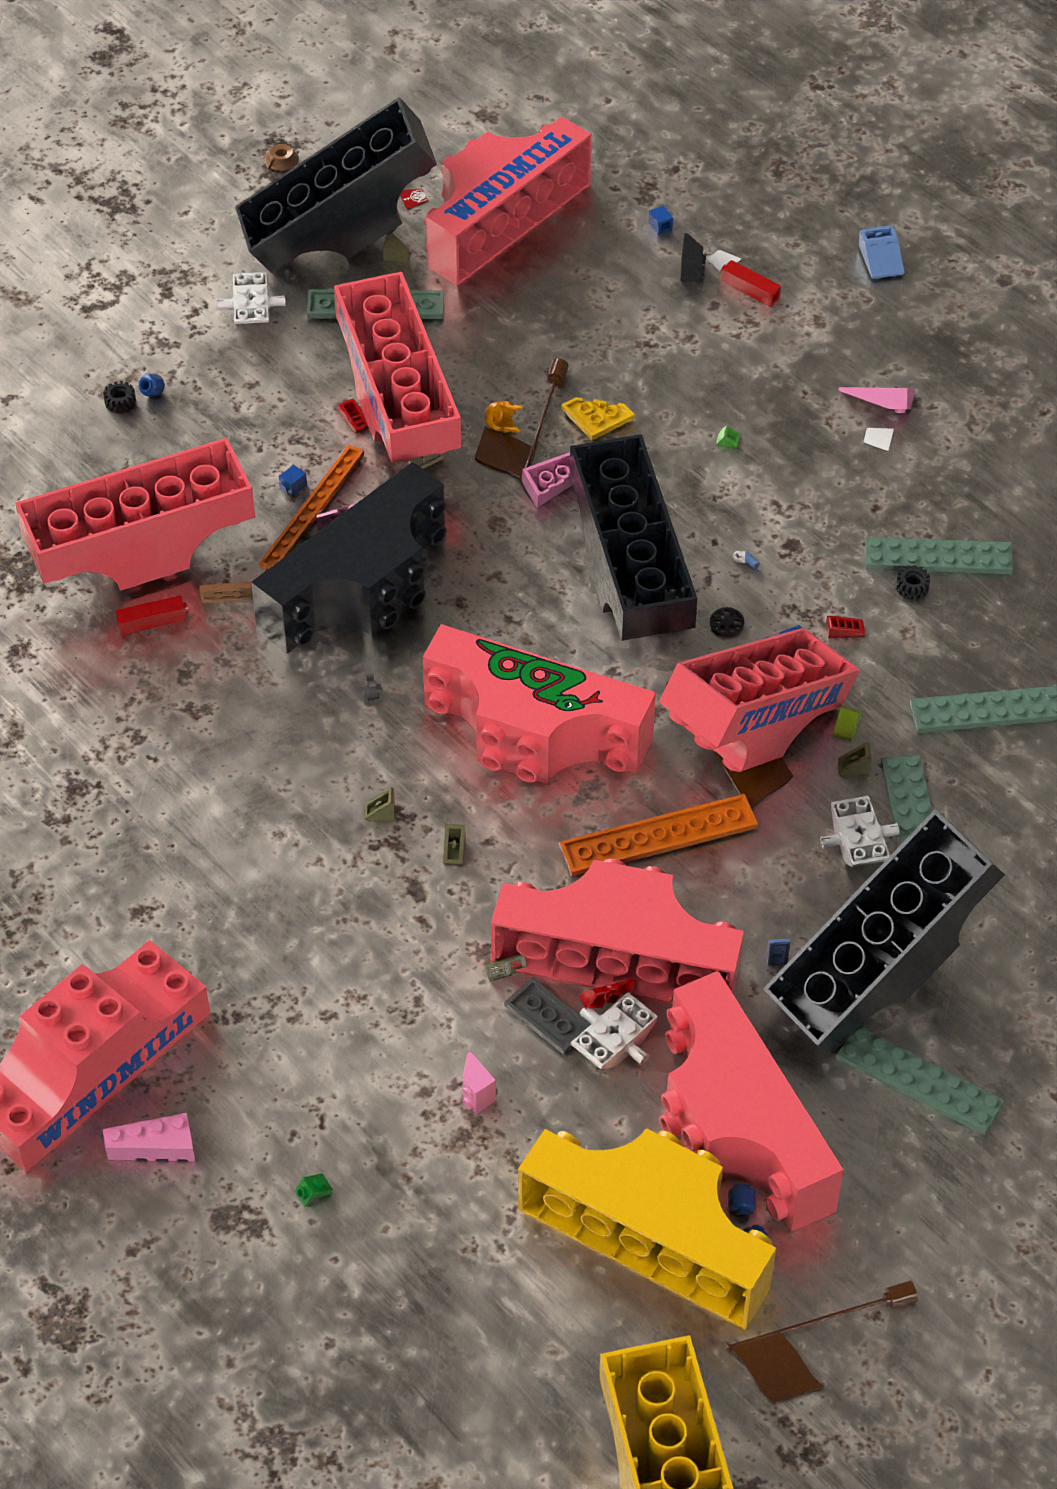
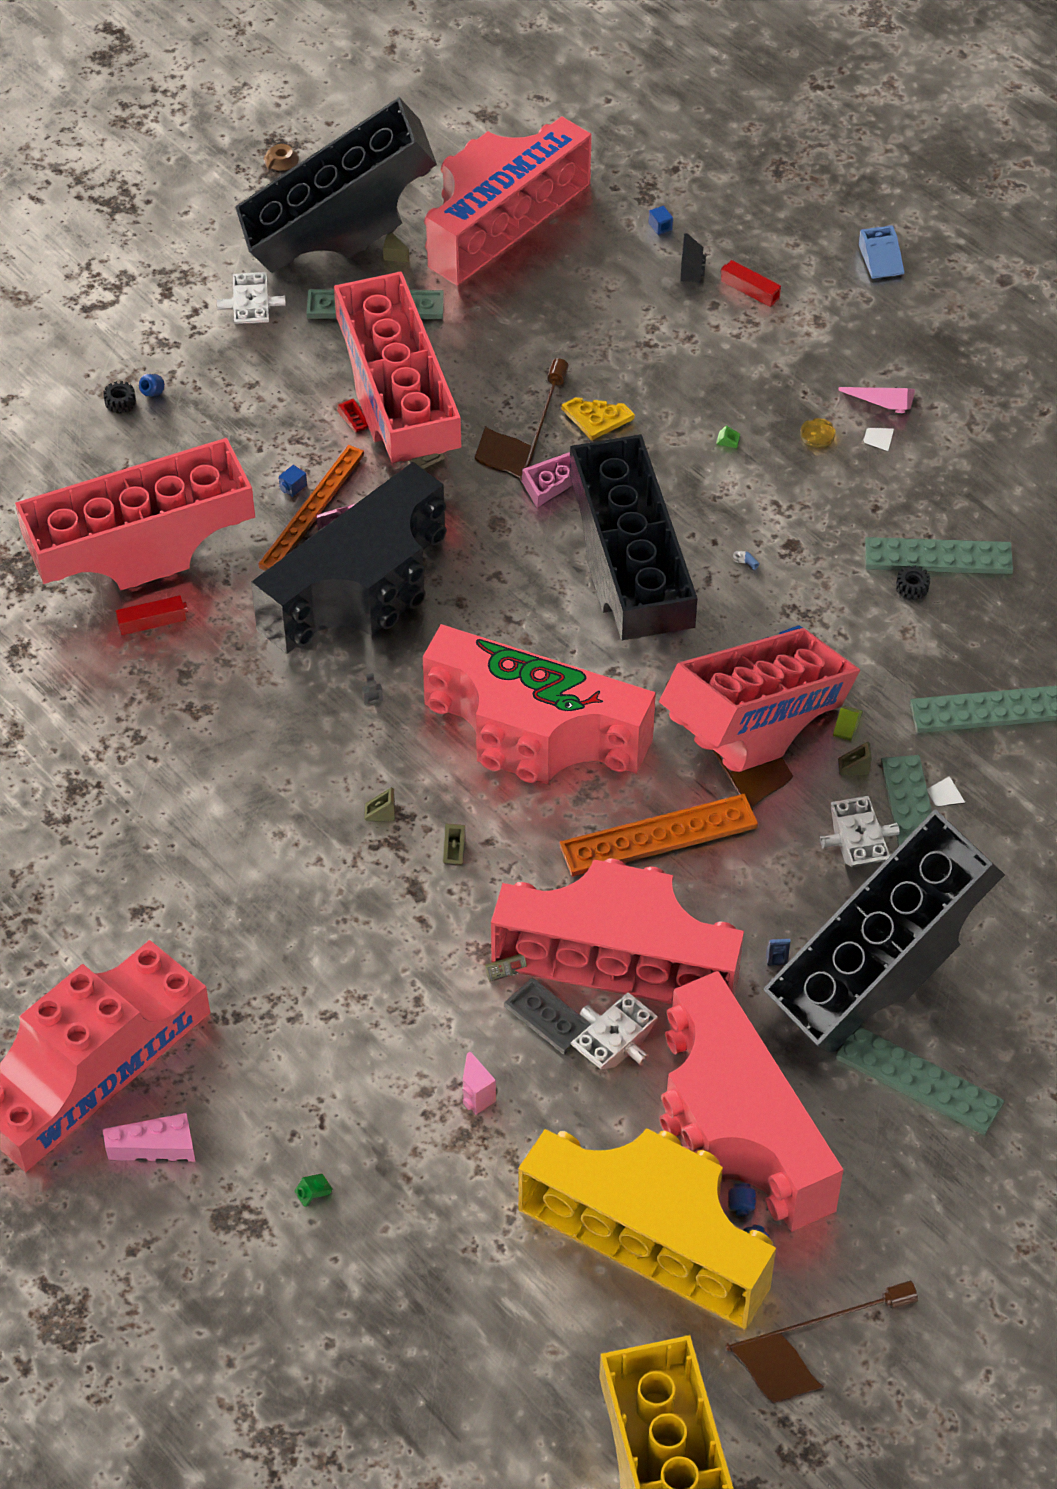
medium nougat plate [199,582,253,603] -> none
red sticker [400,188,428,209] -> none
light orange hair [485,401,523,433] -> none
red slope [579,978,636,1009] -> none
white sticker [707,250,741,272] -> none
black wheel [710,607,744,637] -> none
red slope [826,616,865,638] -> none
none -> clear yellow tile [800,418,836,448]
none -> white sticker [927,776,965,806]

